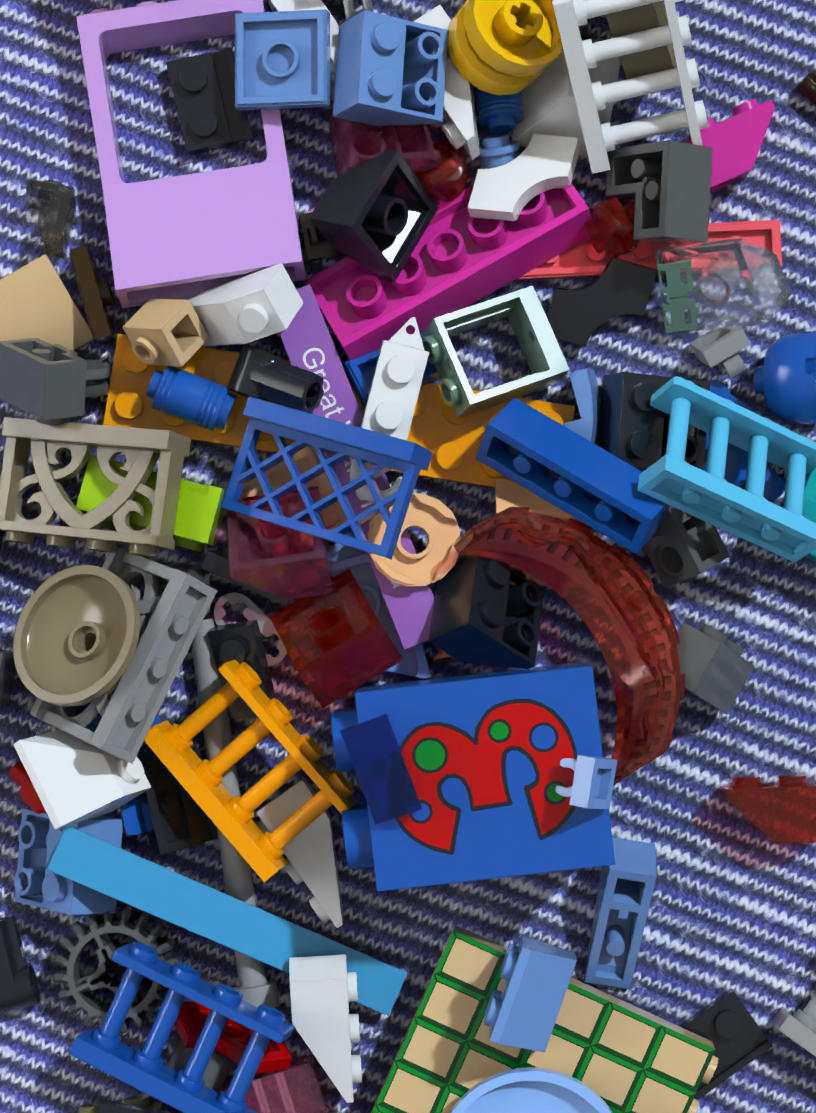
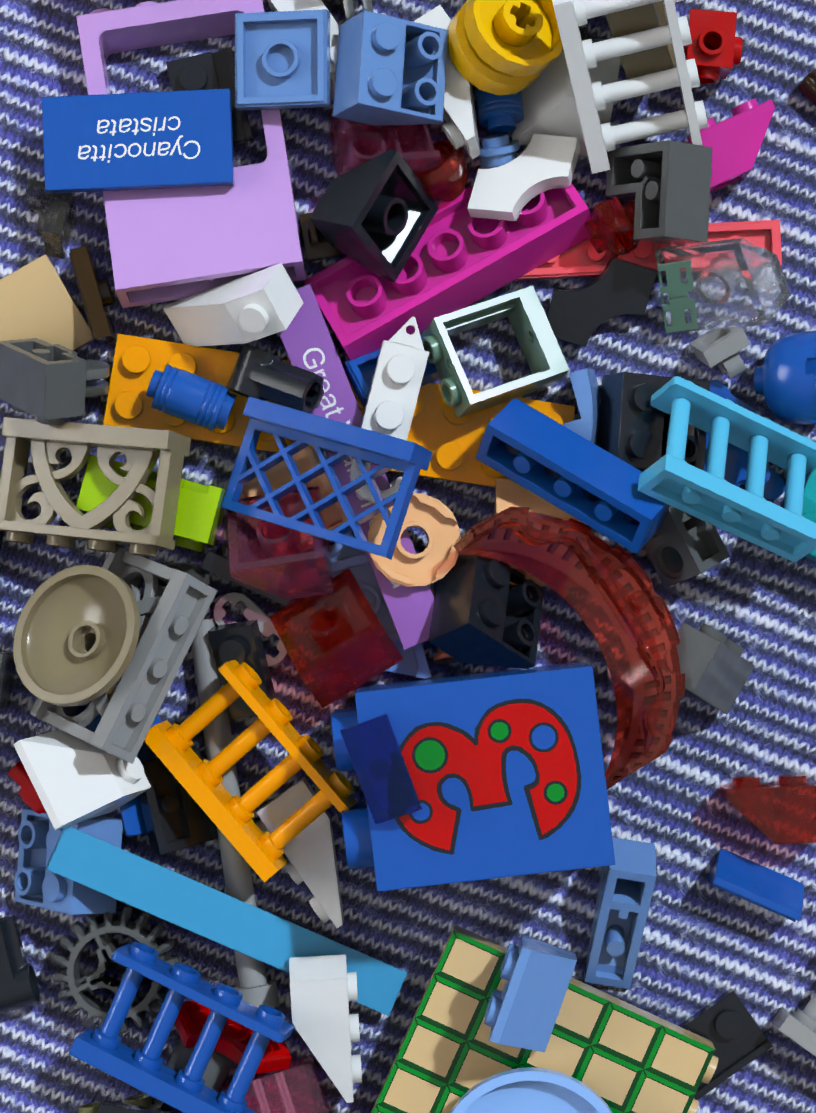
tan brick [122,298,209,367] -> none
medium blue tile [556,755,618,809] -> none
none -> blue tile [42,88,235,194]
none -> red brick [683,9,743,84]
none -> blue slope [707,849,804,922]

